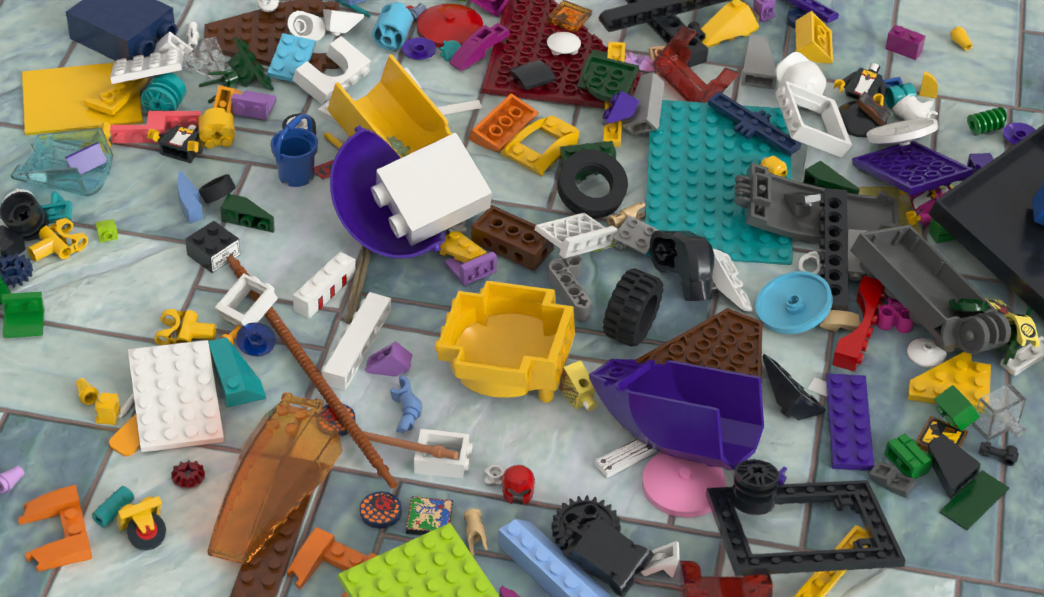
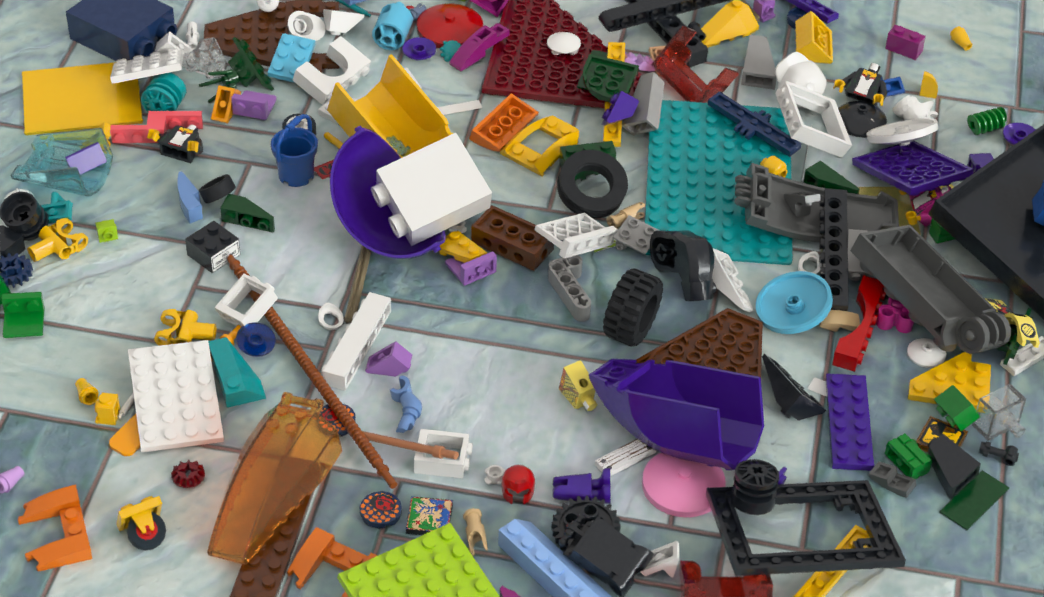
yellow wing [84,77,148,116] -> none
teal axle [92,486,135,527] -> none
yellow brick [198,108,235,149] -> none
white brick [293,252,356,319] -> none
yellow windscreen [435,281,575,403] -> none
black slope [509,60,557,90] -> none
clear orange tile [547,0,592,32] -> none
tile [856,91,890,126] -> none
teal wheel [885,83,917,109] -> none
dark green tile [948,298,988,311] -> none
none -> white piece [318,303,344,330]
none -> dark purple piece [552,468,611,504]

